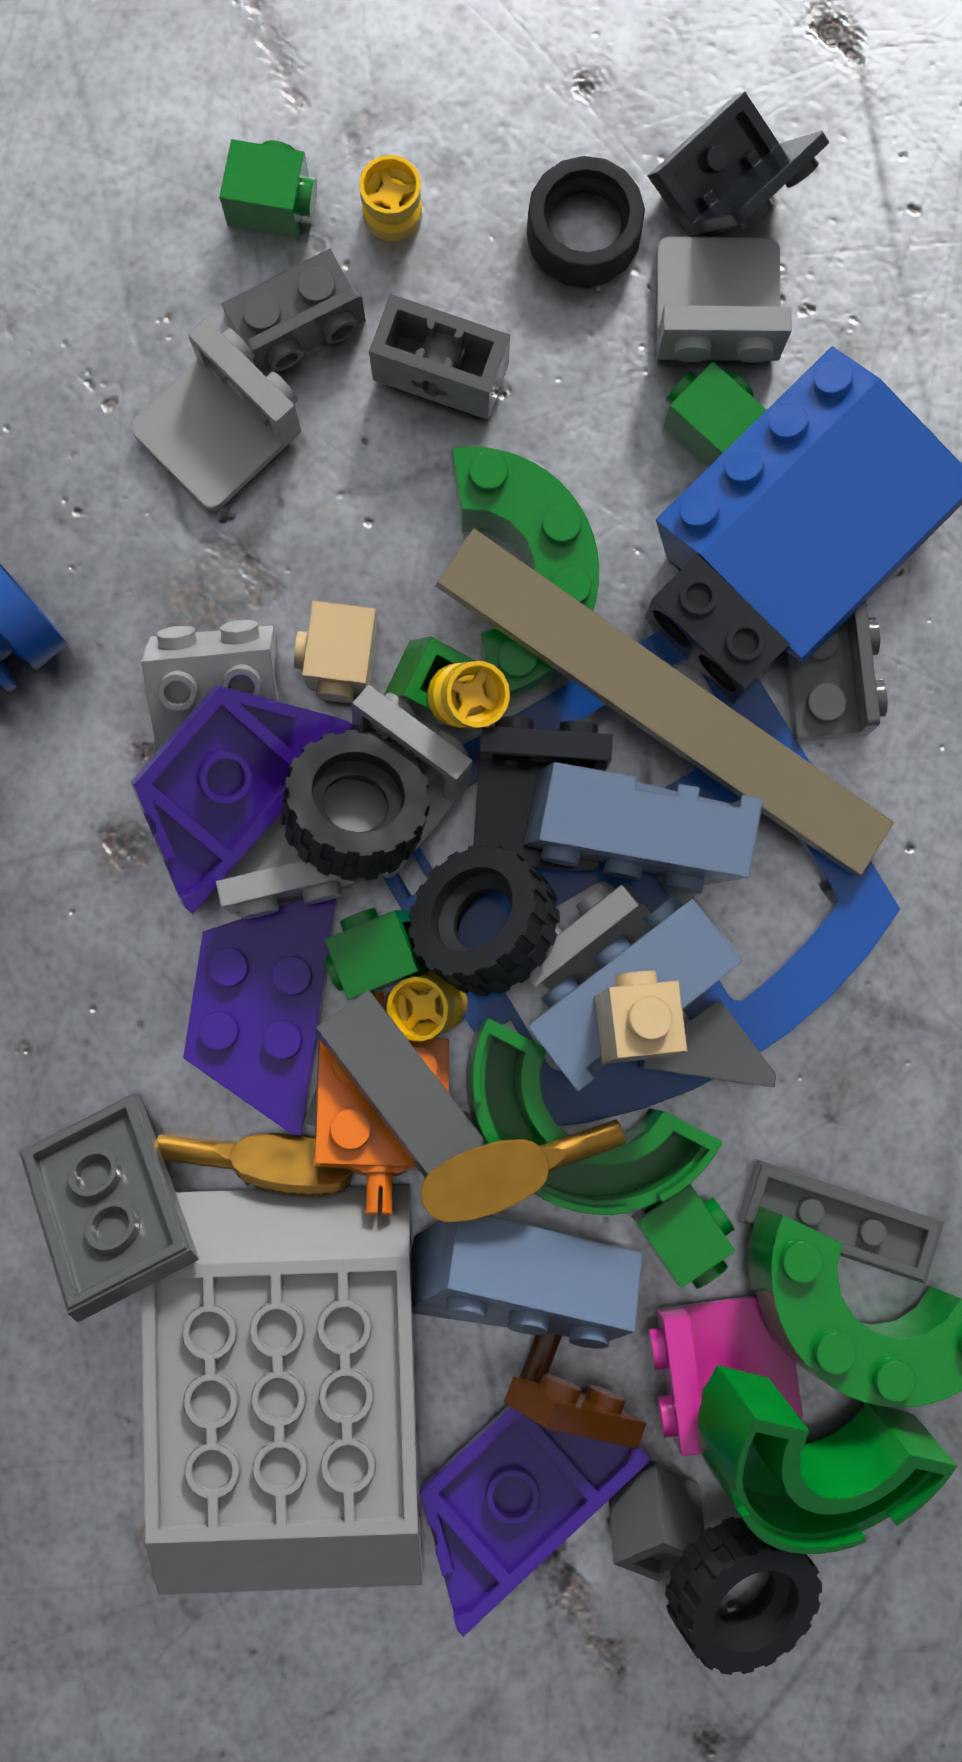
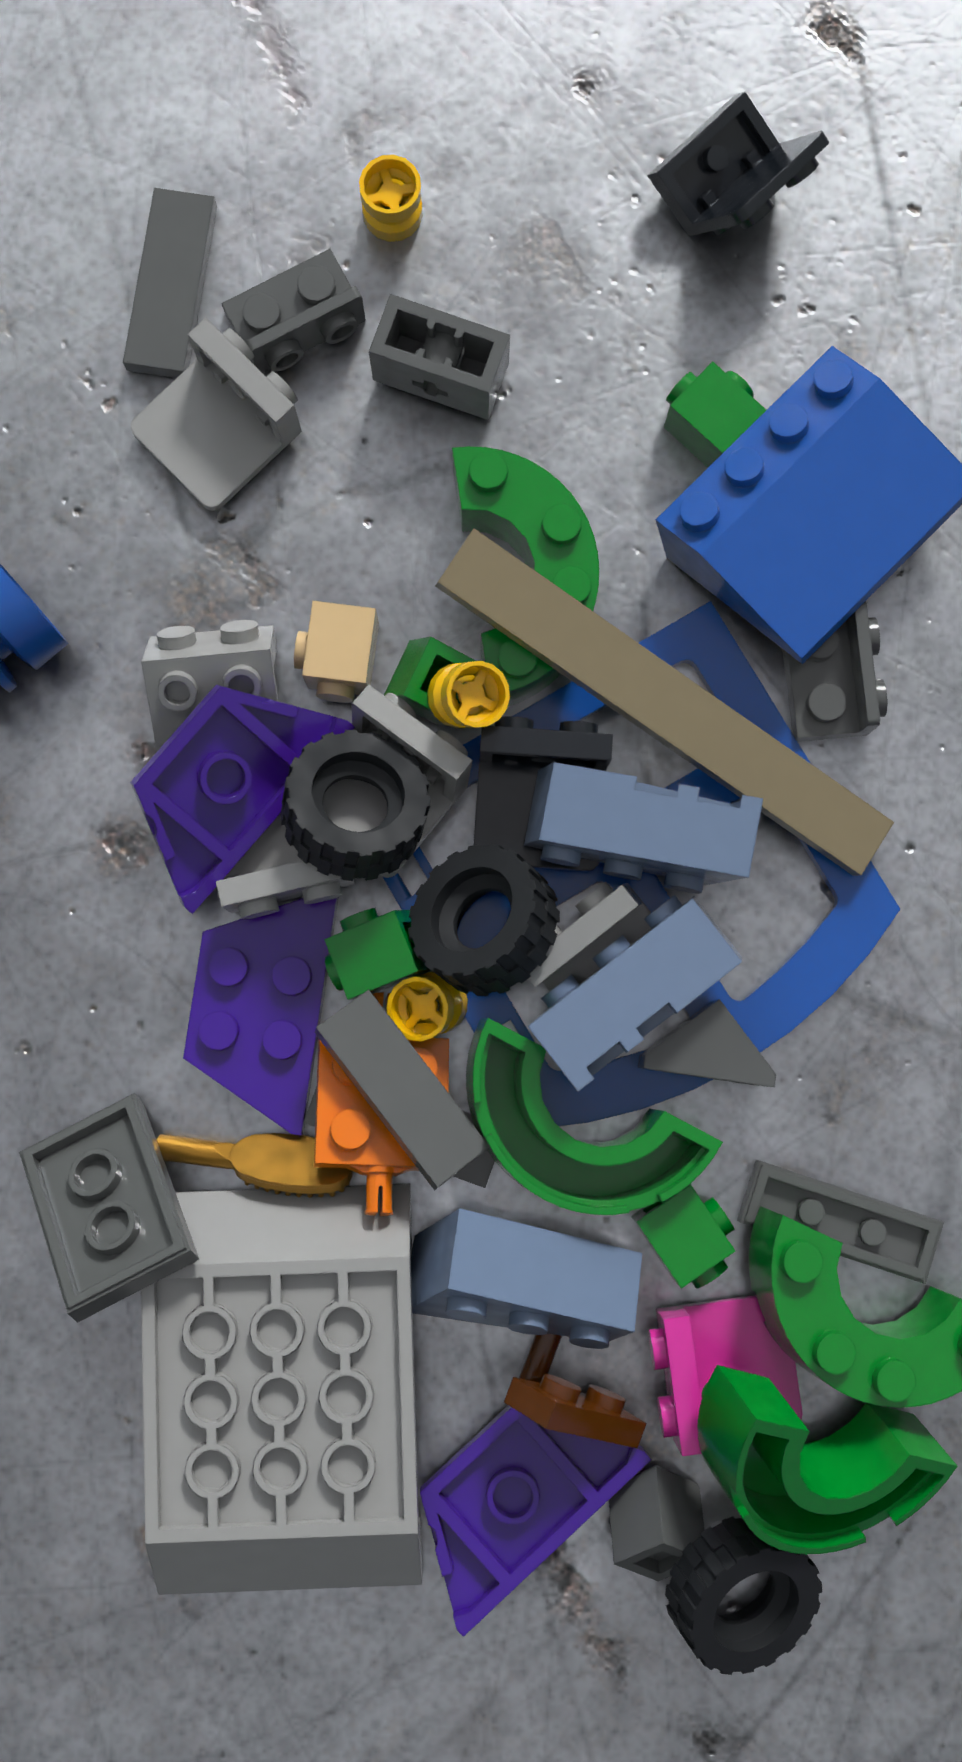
green brick [219,139,317,239] -> none
pearl gold piece [420,1119,626,1222] -> none
black tyre [527,156,645,287] -> none
tan brick [594,971,687,1064] -> none
black brick [645,554,790,704] -> none
light grey bracket [656,237,792,363] -> none
none -> dark grey tile [123,188,217,378]

